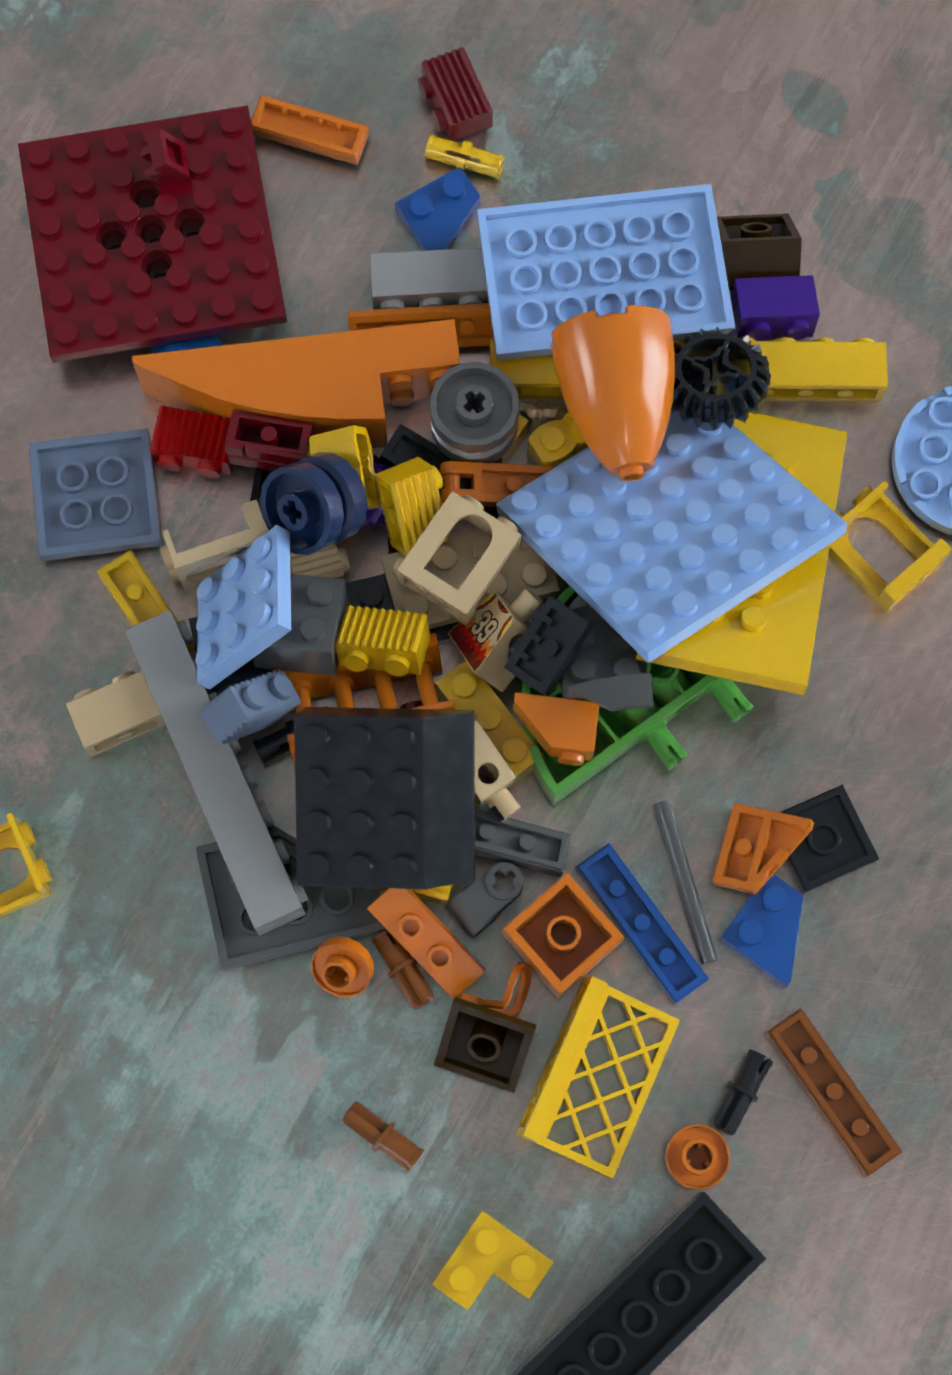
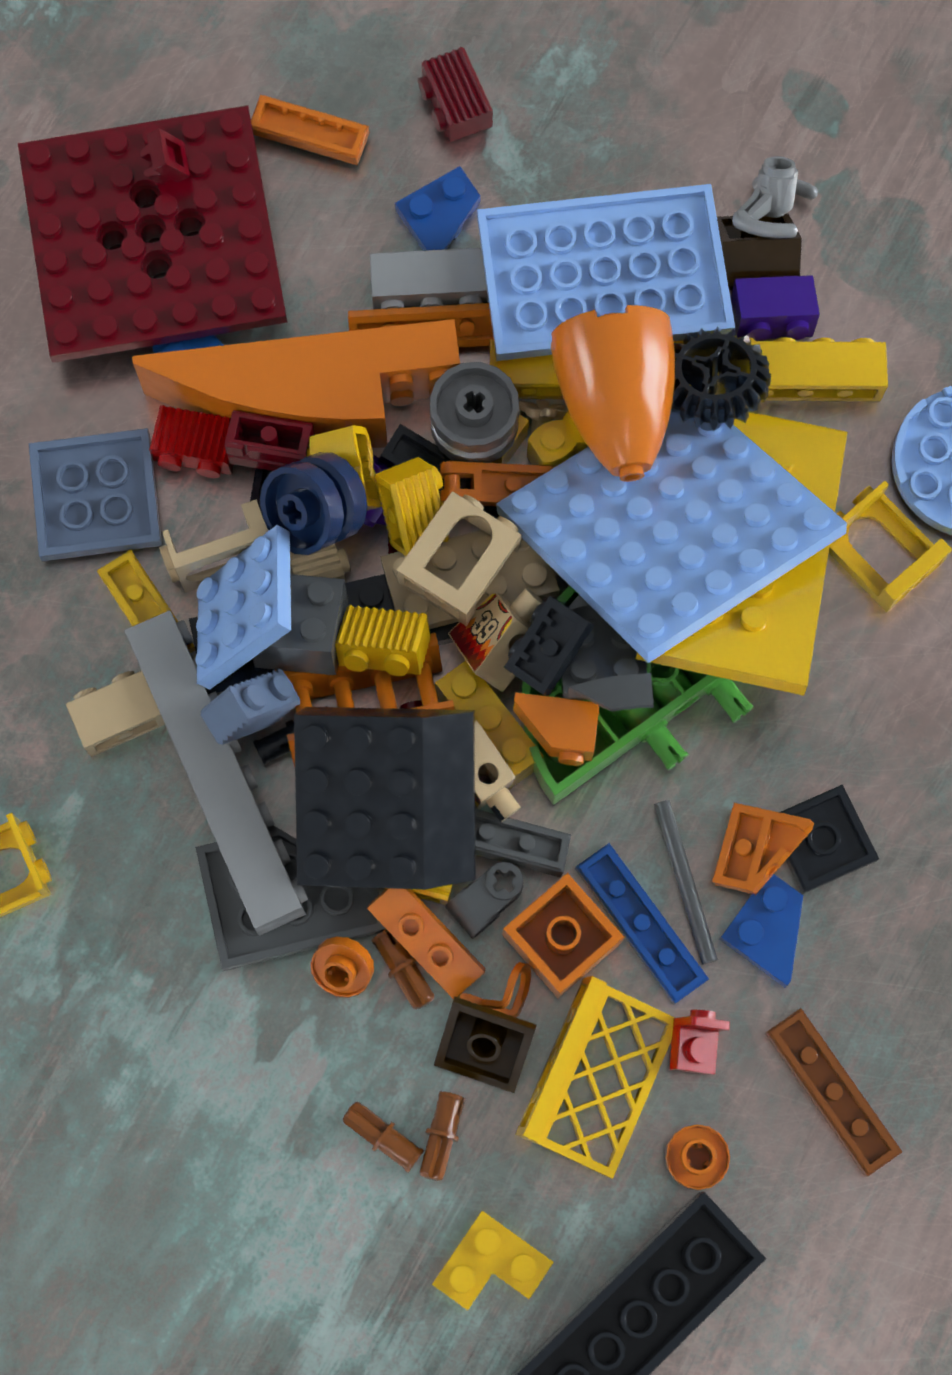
yellow pin [424,134,505,179] -> none
black axle [713,1049,773,1135] -> none
none -> dark orange axle [420,1091,466,1181]
none -> bracket [669,1010,730,1075]
none -> light grey piece [732,156,818,238]

